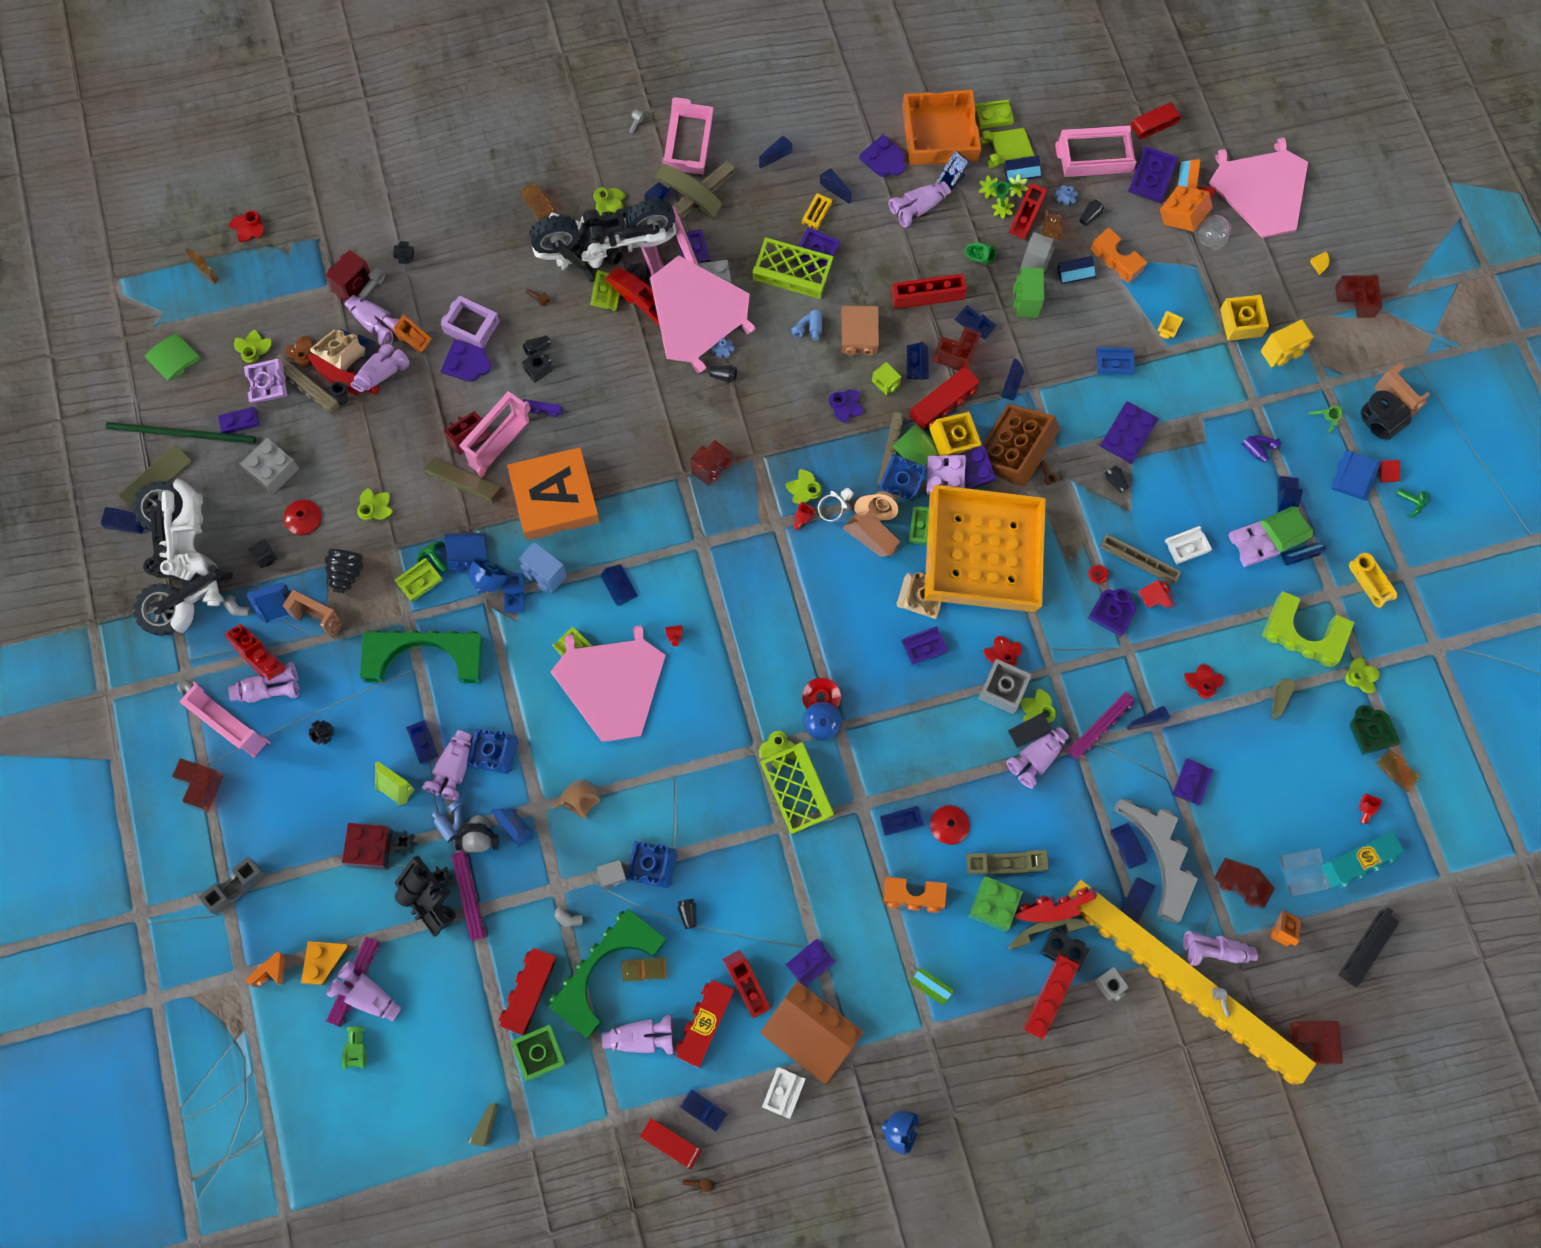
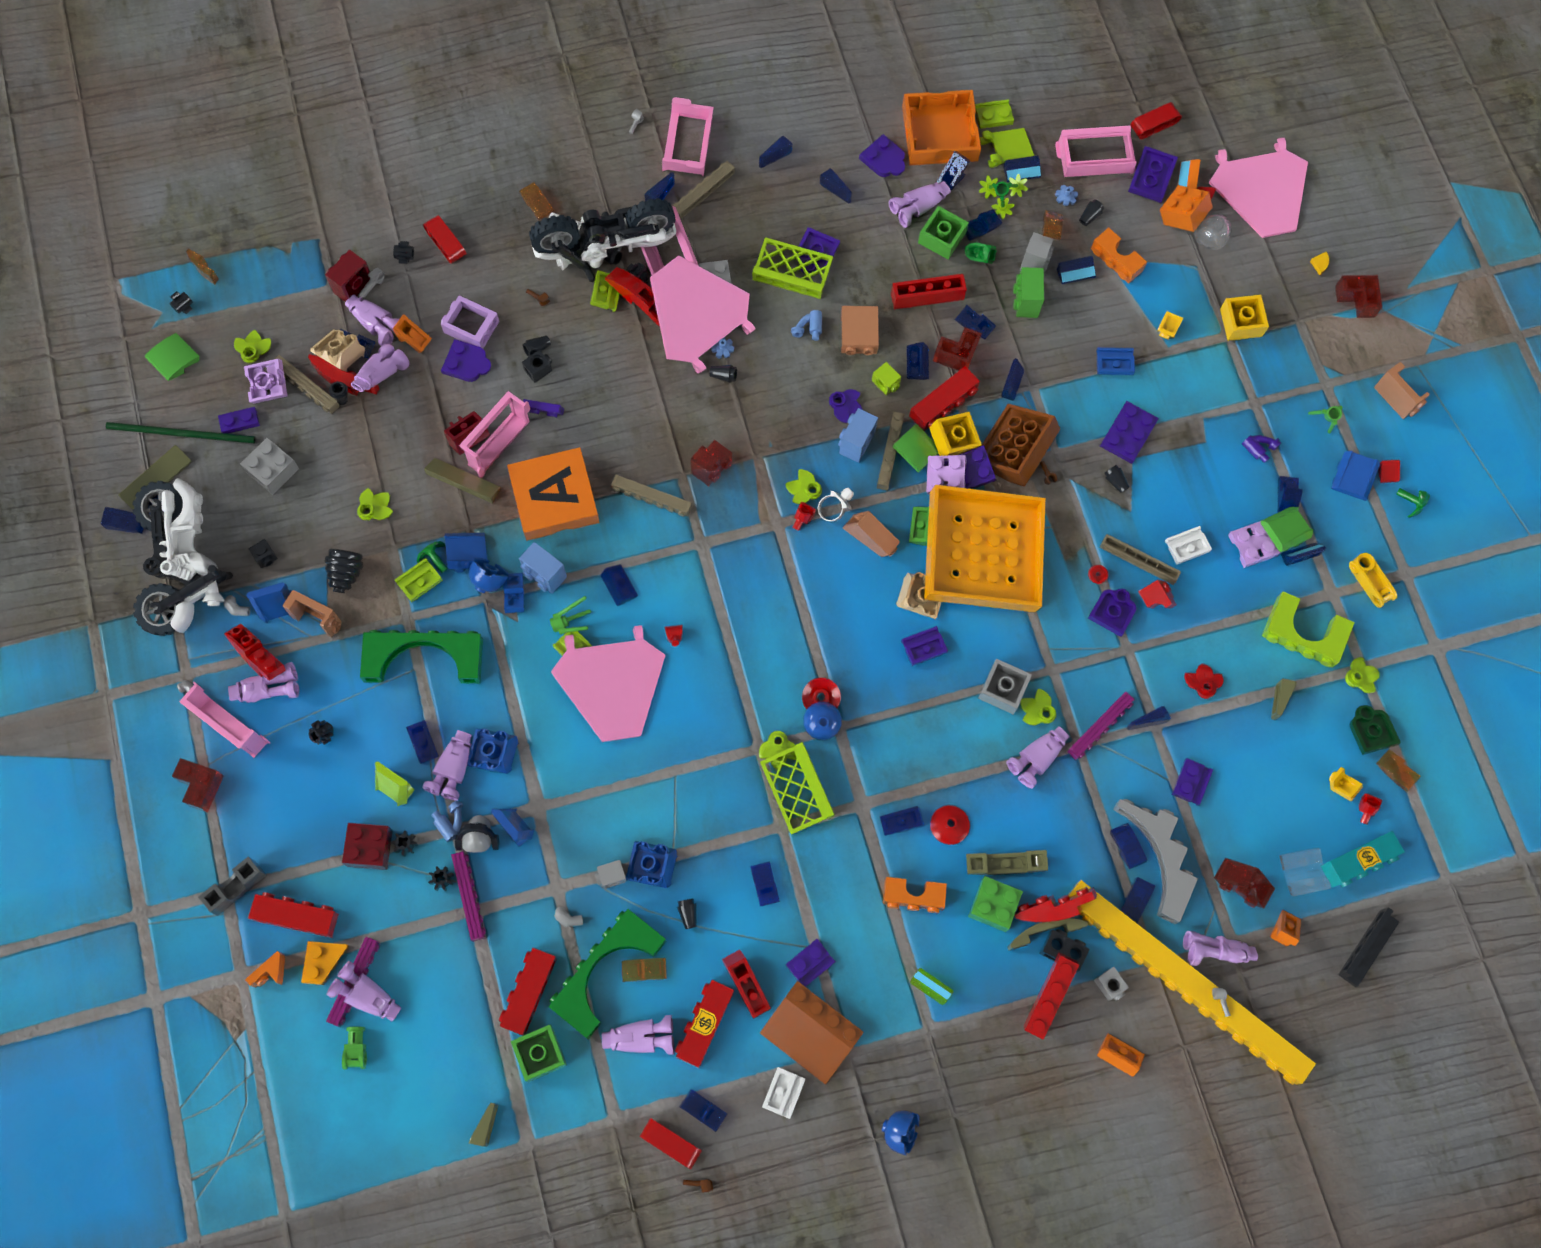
red plate [228,210,264,242] -> none
red dish [283,500,322,535] -> none
dark orange plate [285,336,316,367] -> none
black plate [394,855,456,937] -> none
medium nougat piece [555,779,600,819] -> none
lime plate [593,187,626,216] -> none
olive slope [654,164,722,219] -> none
dark purple plate [677,229,710,263] -> none
yellow tile [801,193,833,230] -> none
light nougat piece [854,491,898,521] -> none
blue slope [878,454,927,501] -> none
red plate [983,636,1022,667] -> none
red slope [1008,183,1048,240] -> none
black tile [1008,713,1052,748] -> none
yellow brick [1260,320,1314,368] -> none
clear red brick [1290,1021,1344,1065] -> none
black piece [1361,391,1412,441] -> none
none -> black gear [169,291,193,314]
none -> red brick [248,892,339,938]
none -> red beam [423,215,466,264]
none -> bright green plant [550,596,591,634]
none -> dark tan piece [611,475,692,517]
none -> clear blue slope [750,861,780,907]
none -> medium blue brick [838,408,878,463]
none -> bright green brick [918,206,969,260]
none -> clear blue slope [965,209,1002,241]
none -> orange slope [1097,1033,1145,1076]
none -> yellow bracket [1329,767,1363,801]

